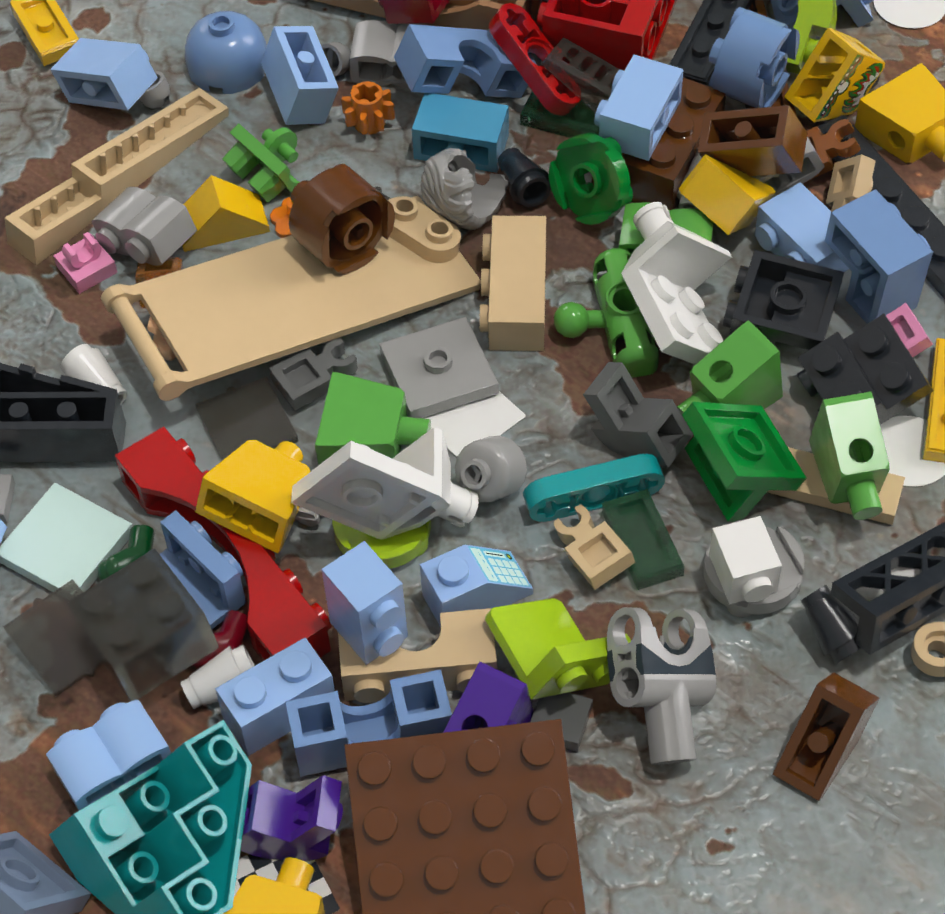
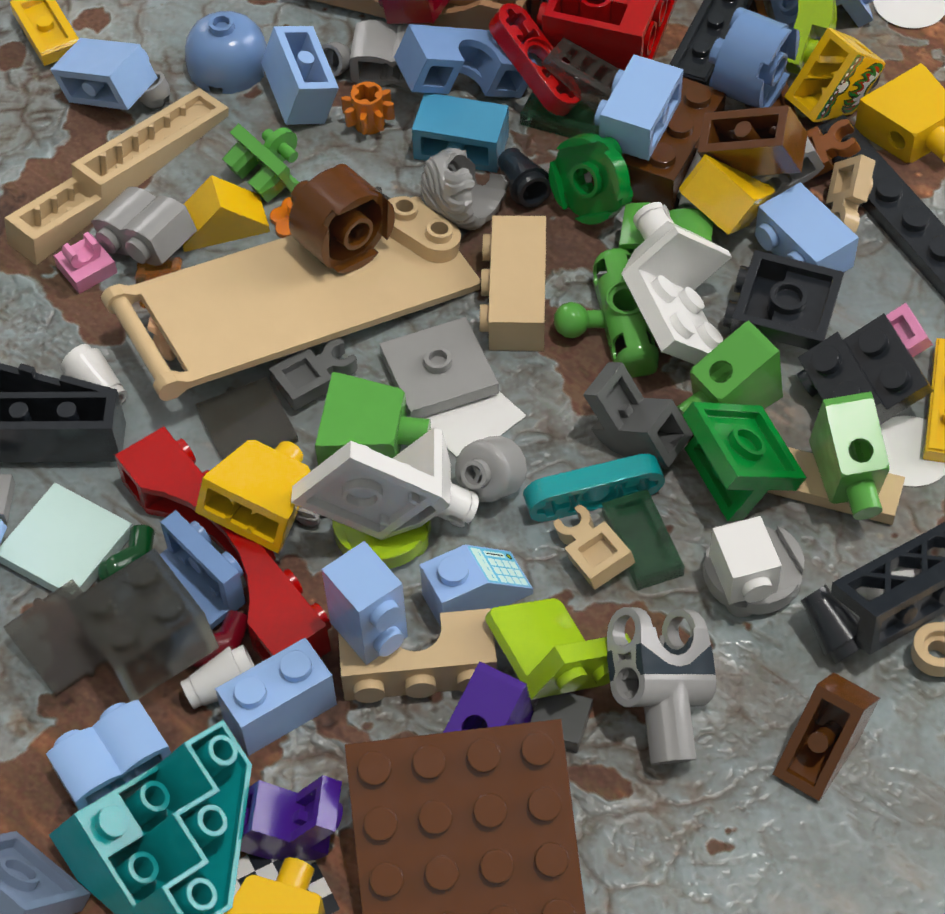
medium blue arch [286,669,452,777] -> none
medium blue brick [825,189,933,324] -> none

